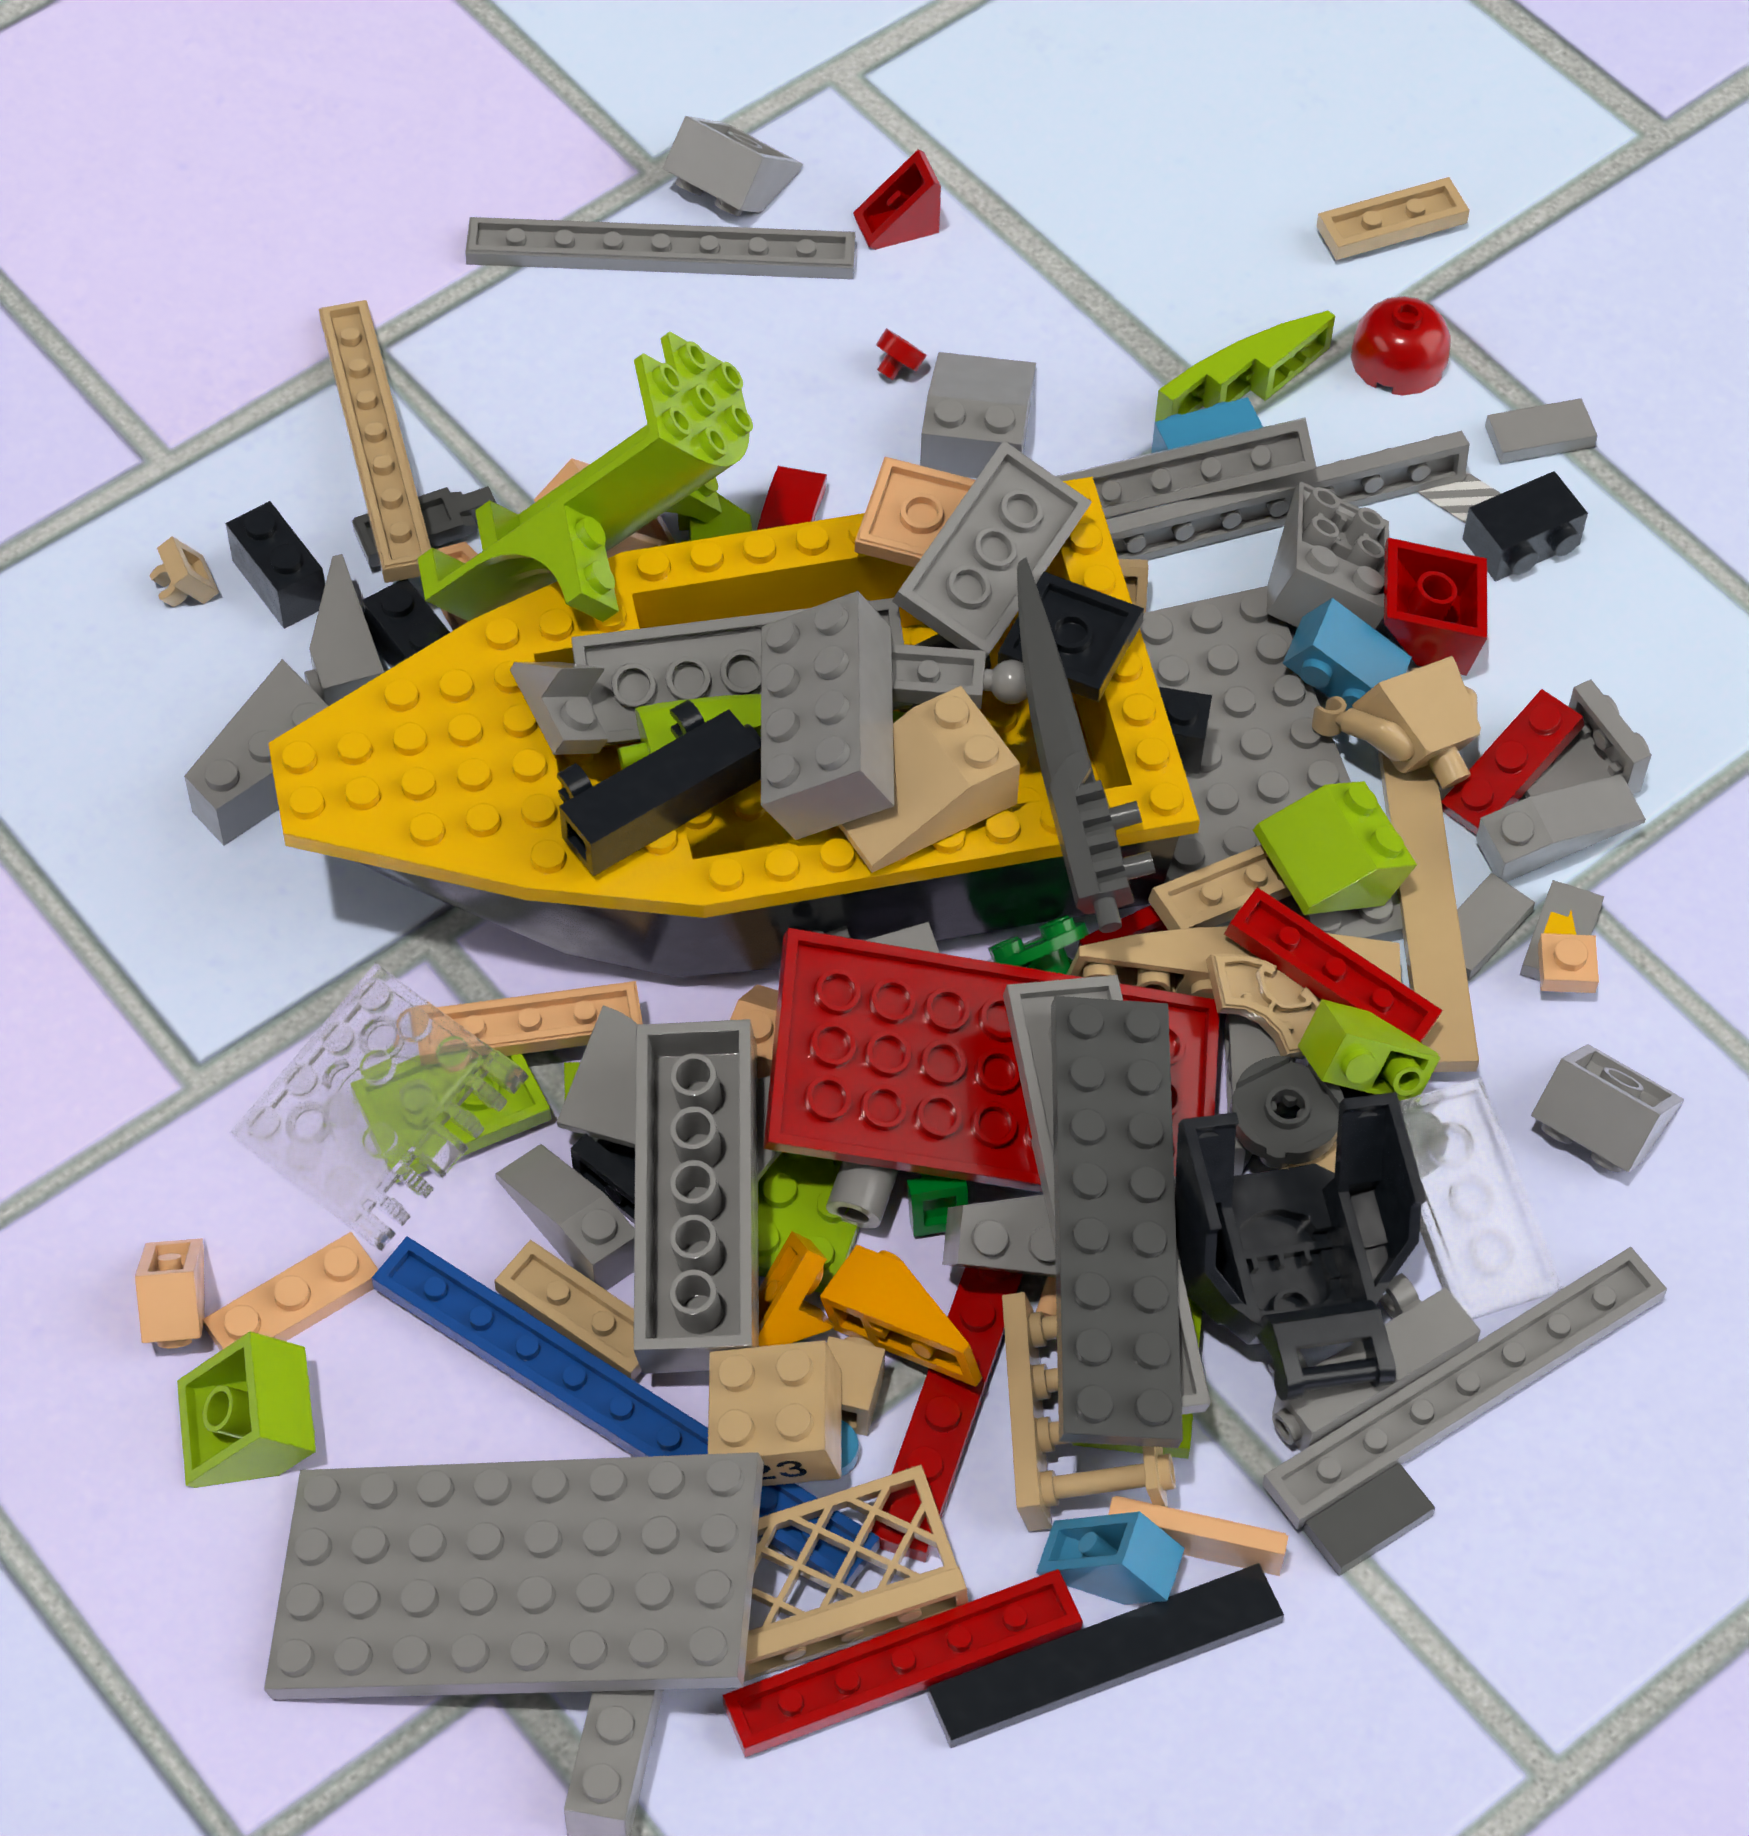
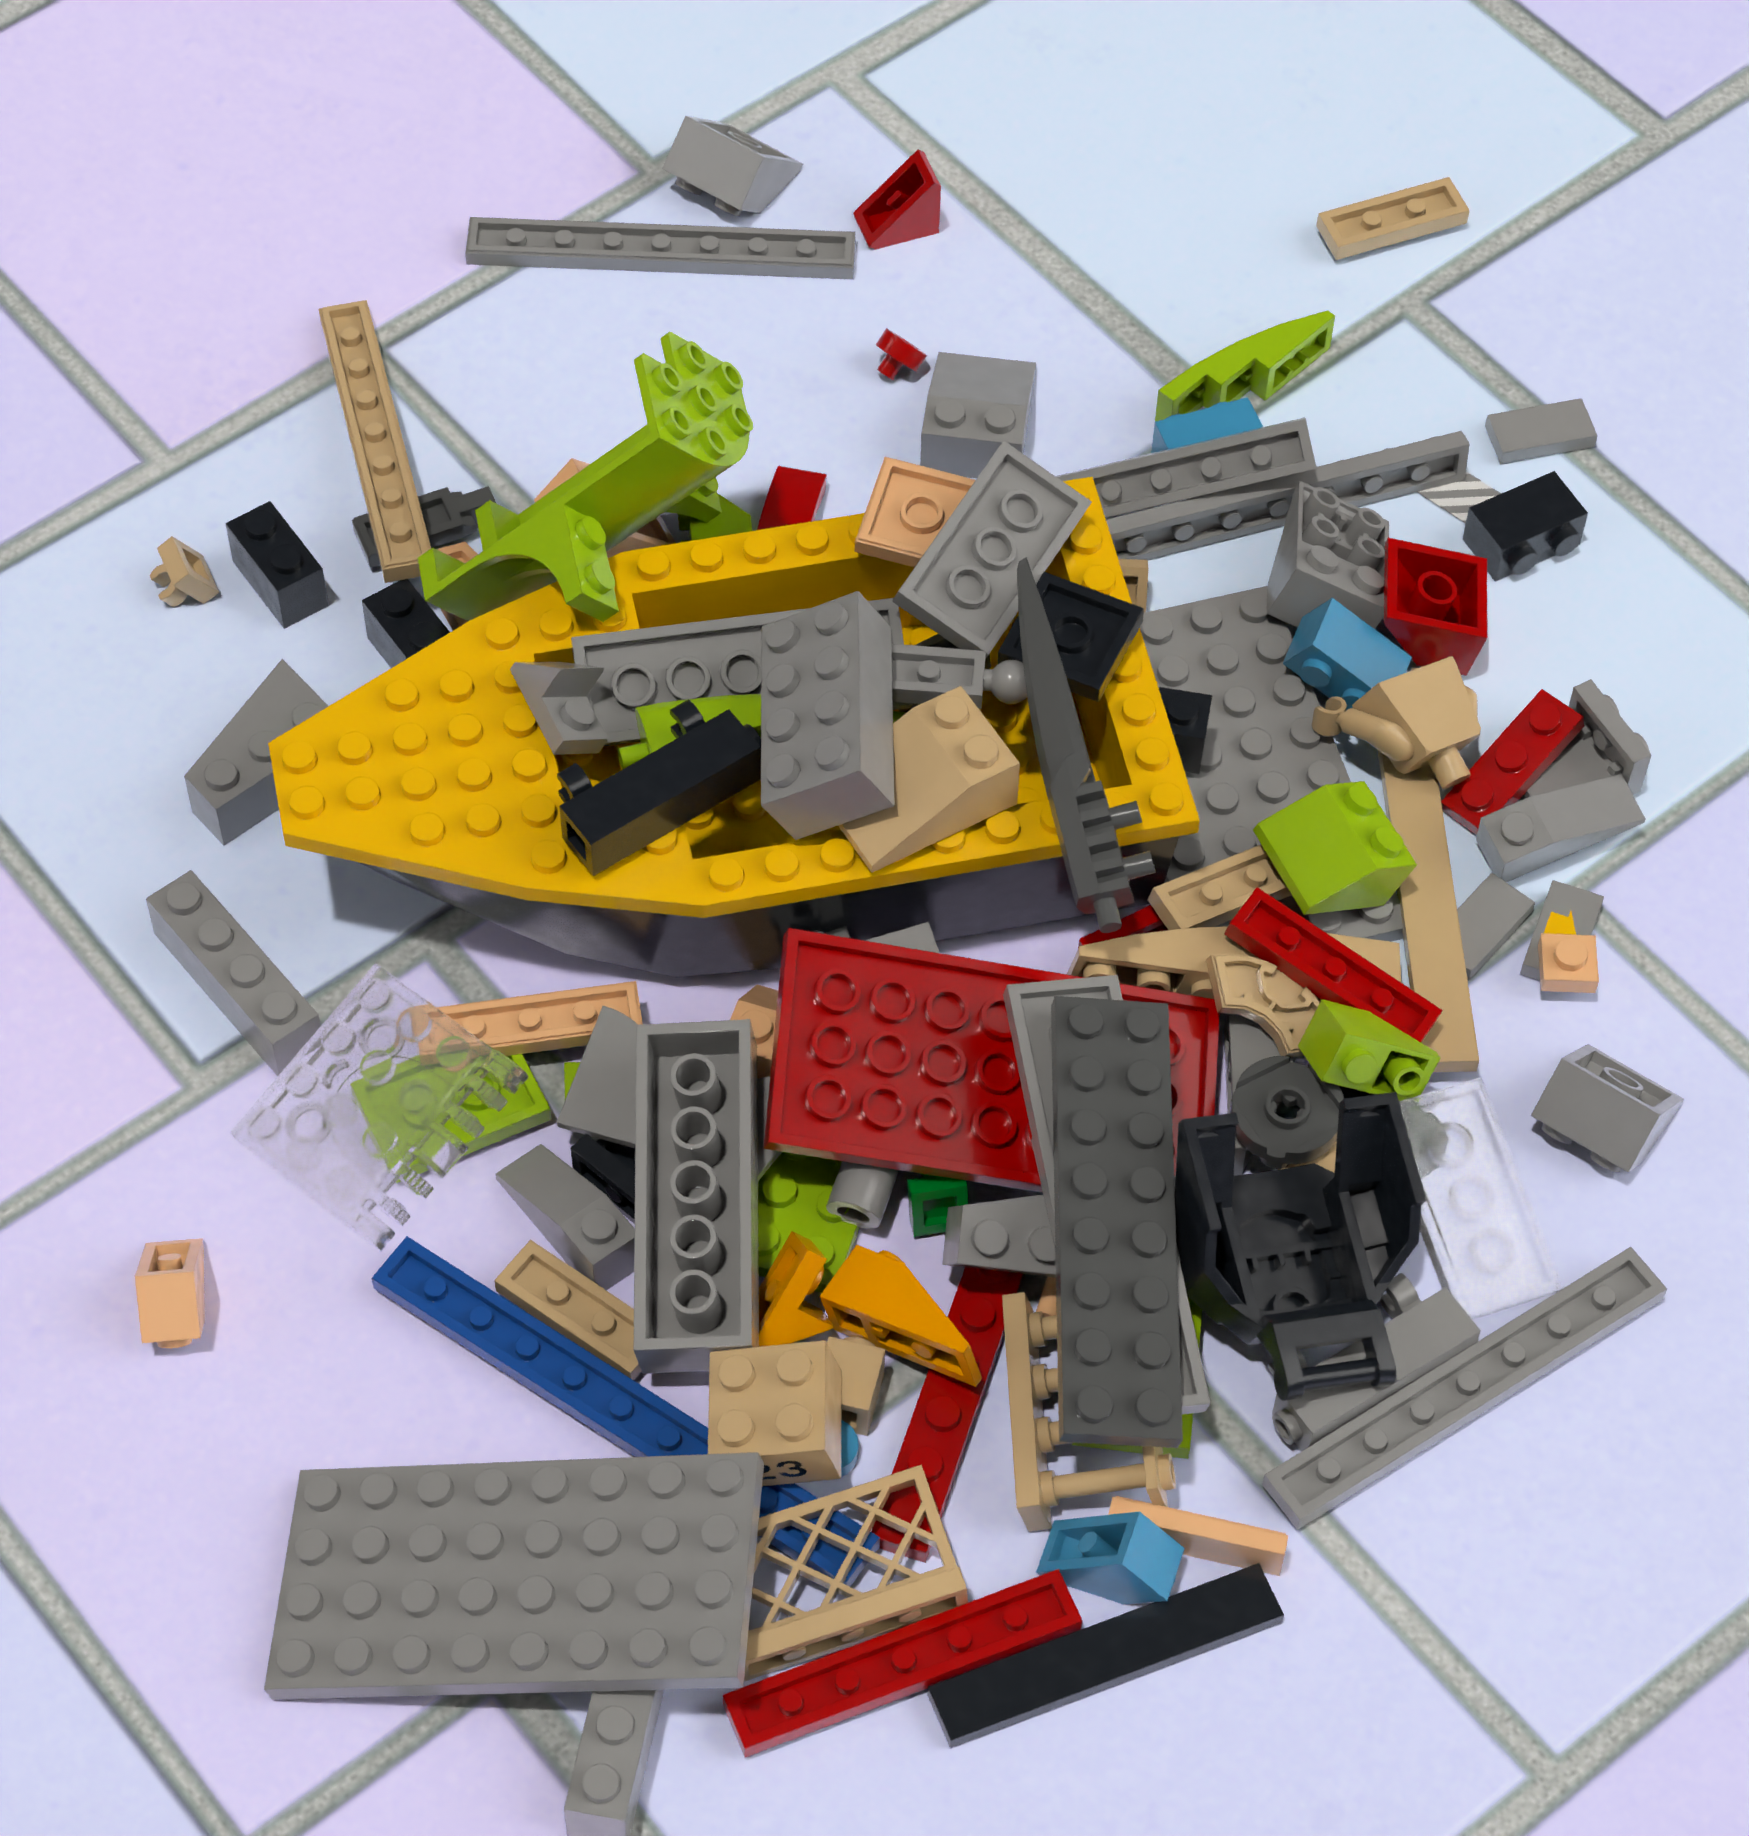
lime slope [177,1331,316,1488] -> none
light nougat plate [203,1232,378,1351] -> none
light grey slope [304,554,384,706] -> none
green plate [987,915,1089,974] -> none
dark grey tile [1303,1463,1436,1576] -> none
red cylinder [1350,296,1451,396] -> none
none -> light grey brick [146,870,325,1079]

